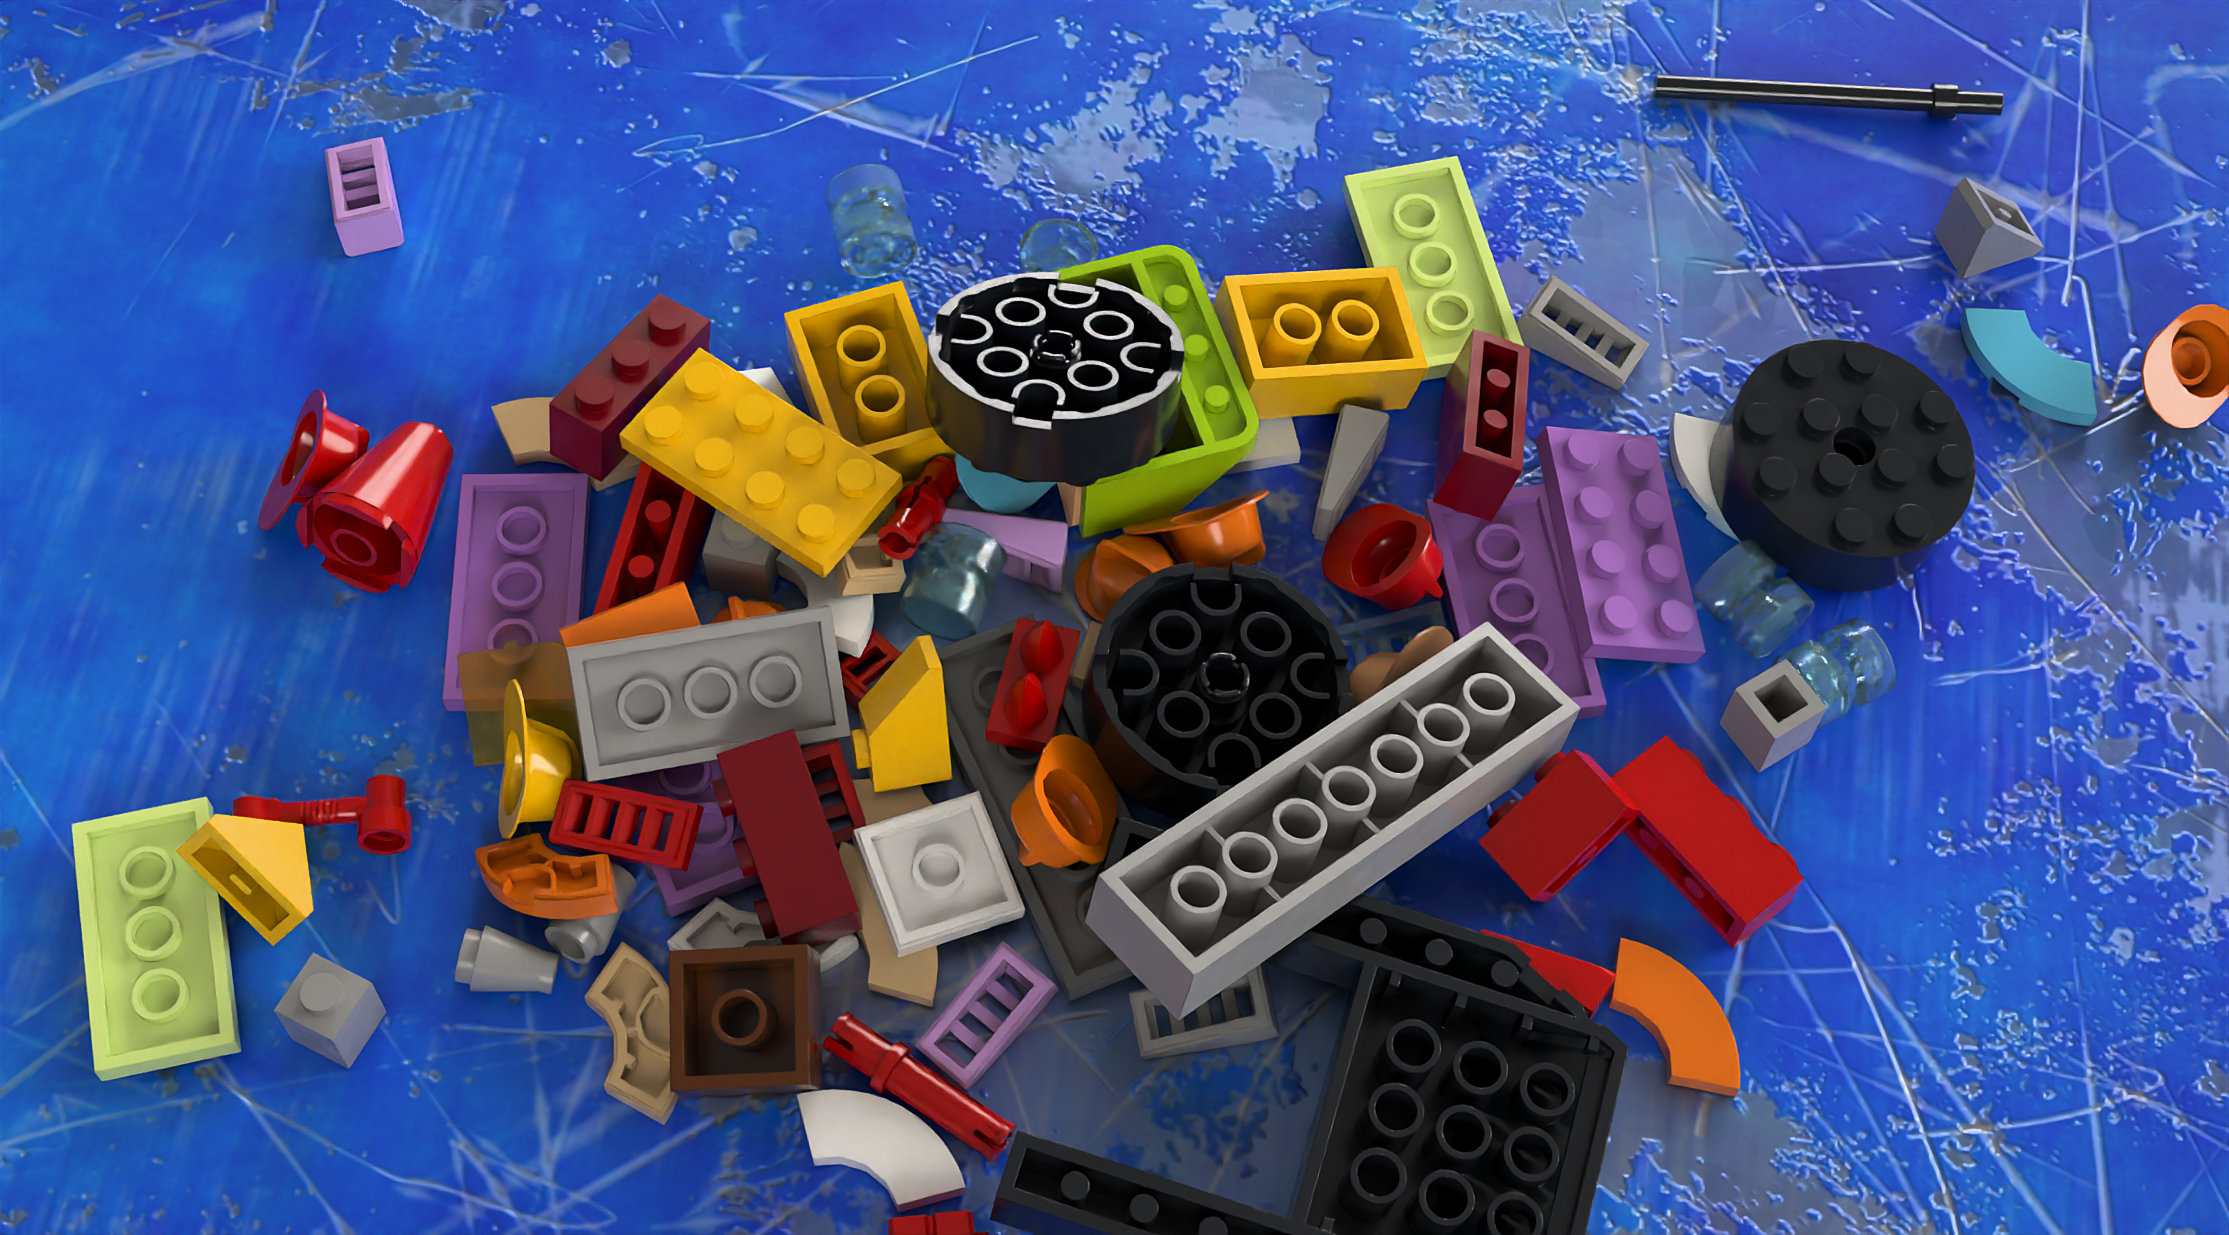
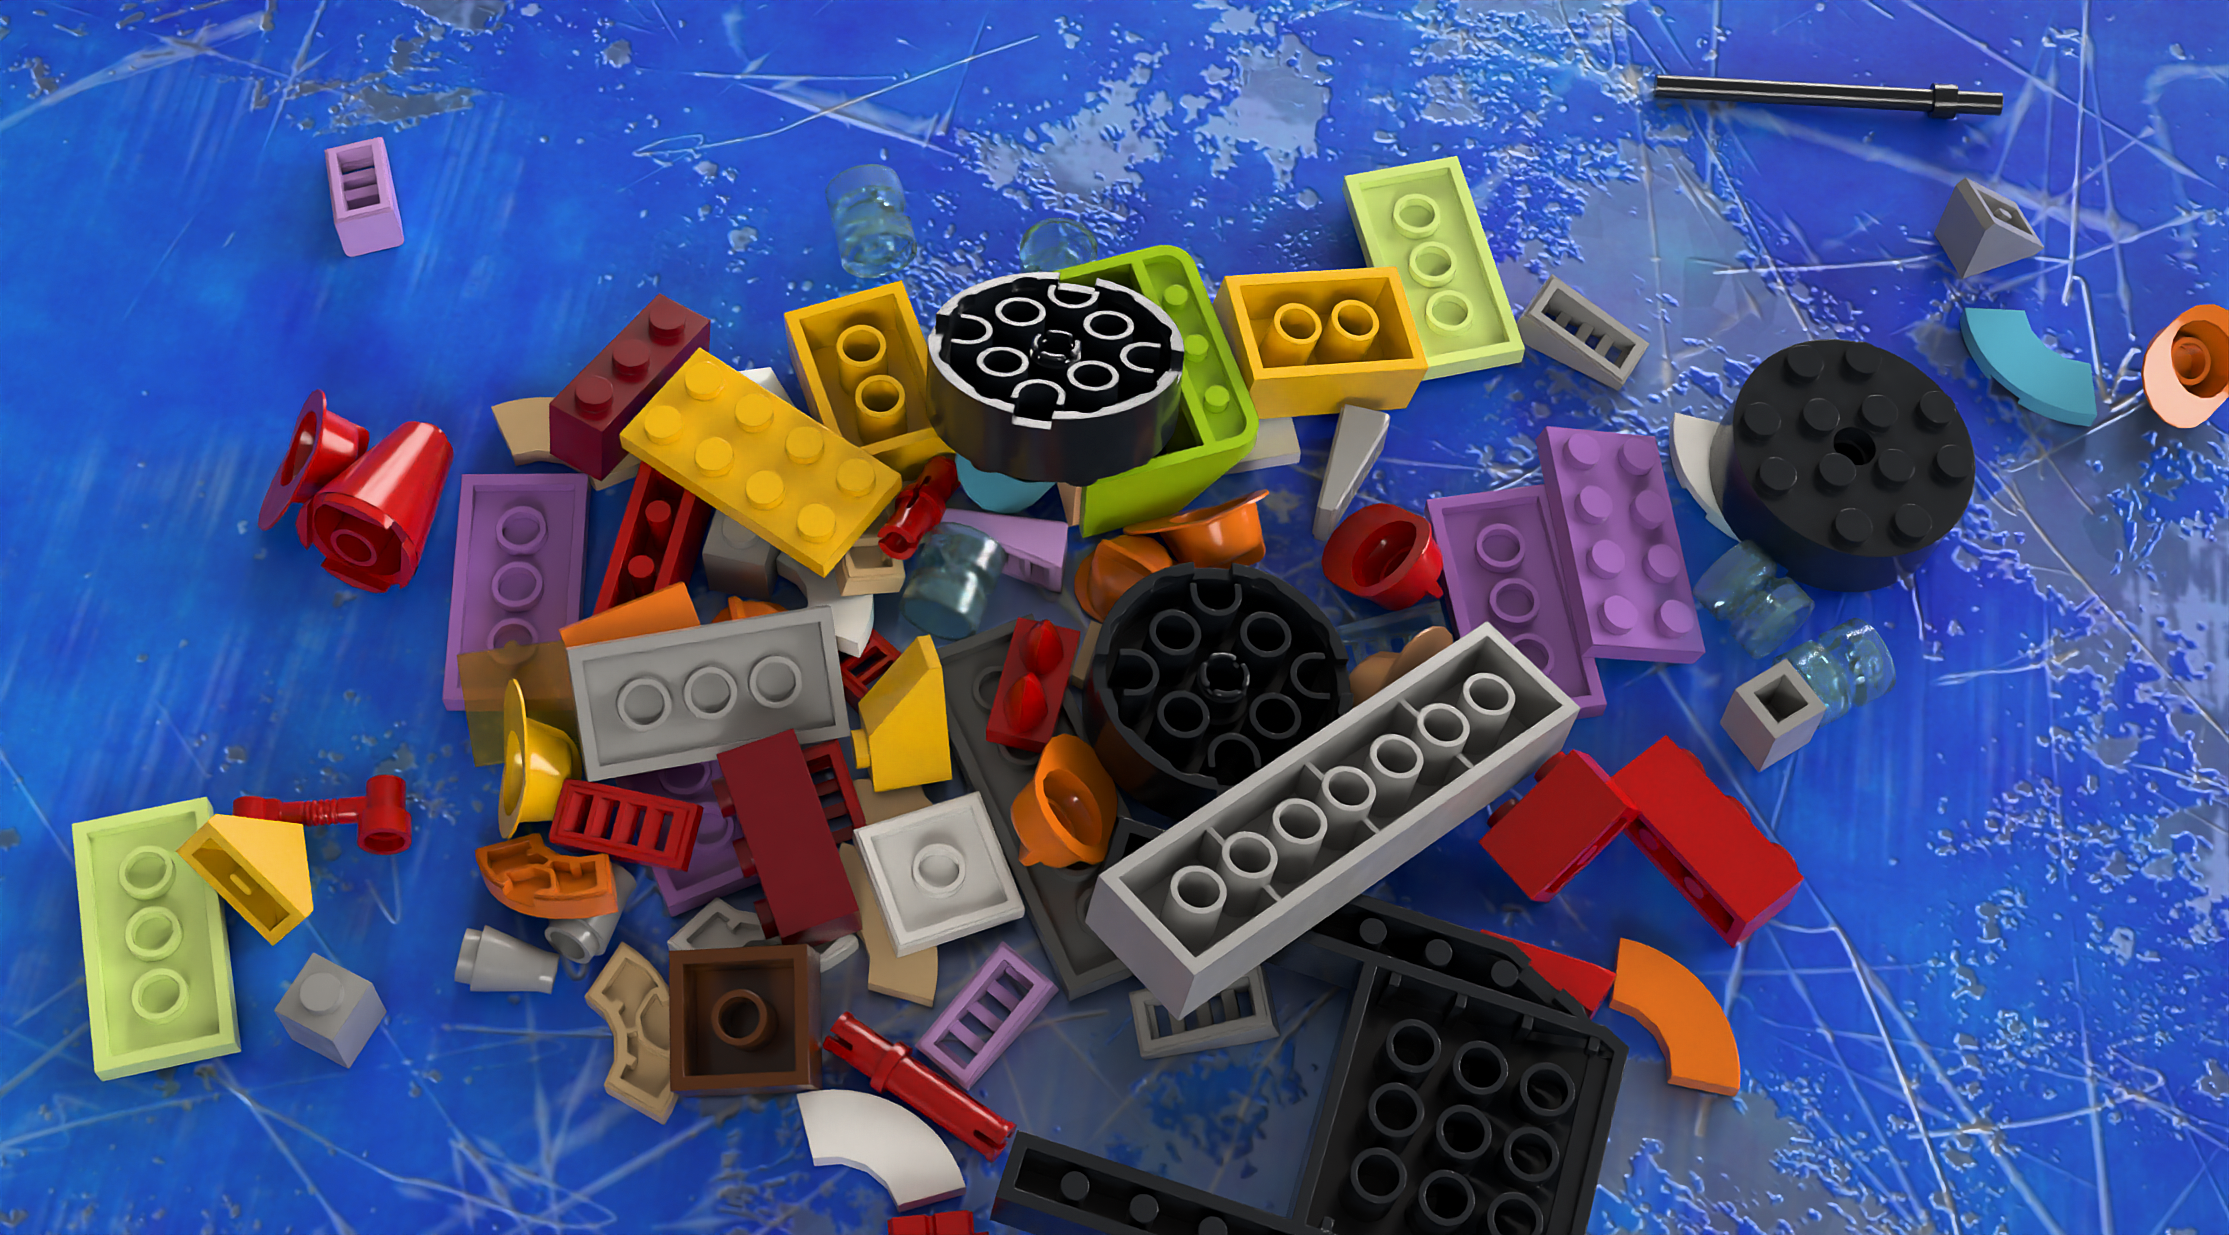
dark red brick [1433,328,1530,522] -> none

